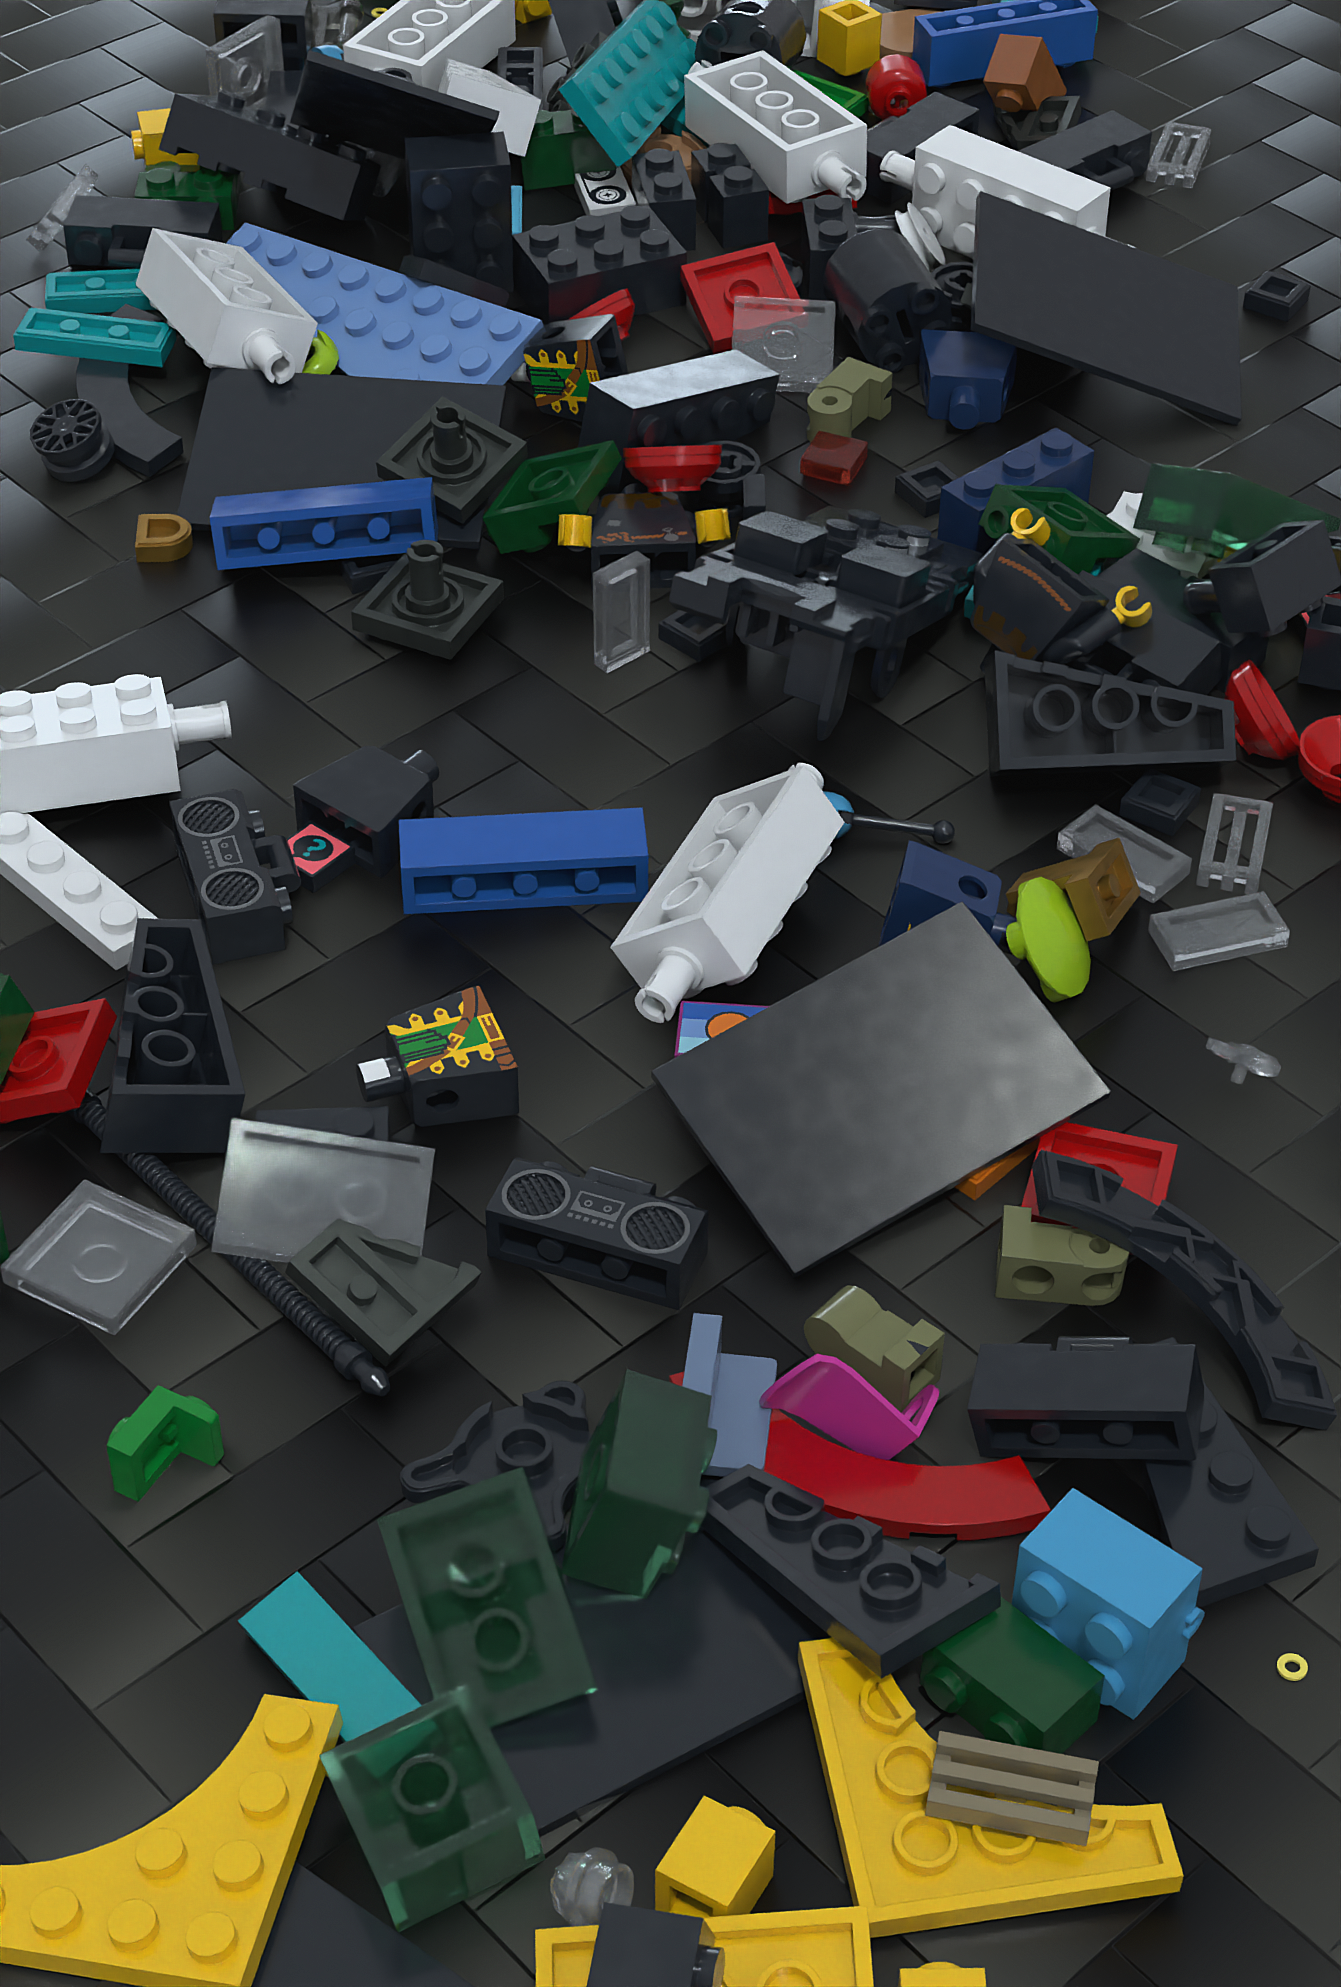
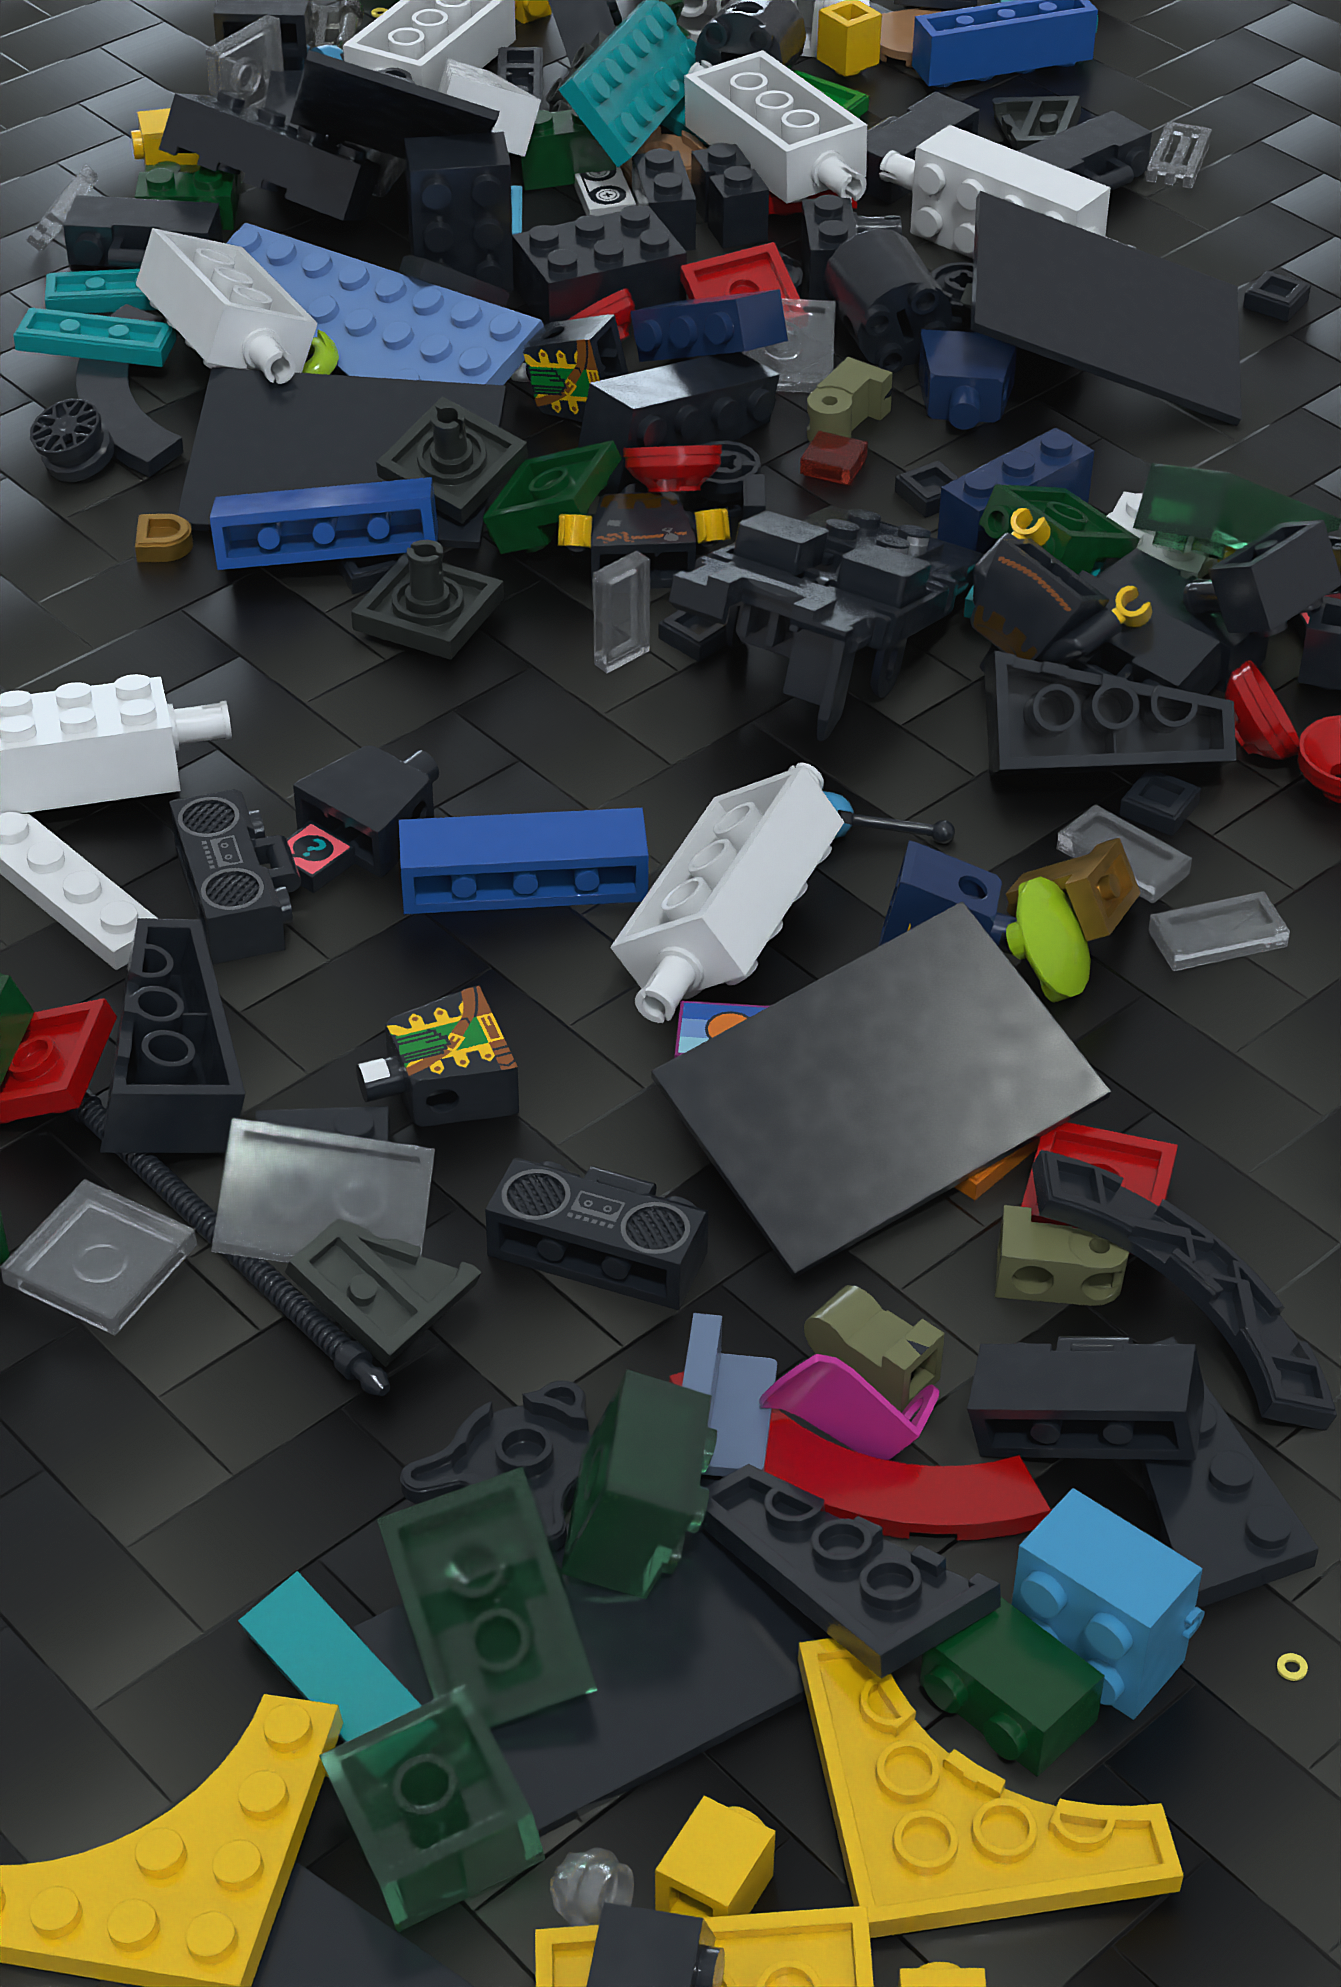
green bracket [106,1385,224,1502] -> none
red head [866,54,927,120] -> none
white piece [895,202,946,273] -> none
dark tan tile [925,1731,1099,1846] -> none
dark orange arch [983,34,1067,112] -> none
clear tile [1196,793,1273,895] -> none
clear plant [1205,1037,1282,1084] -> none
none -> dark blue brick [631,289,788,362]

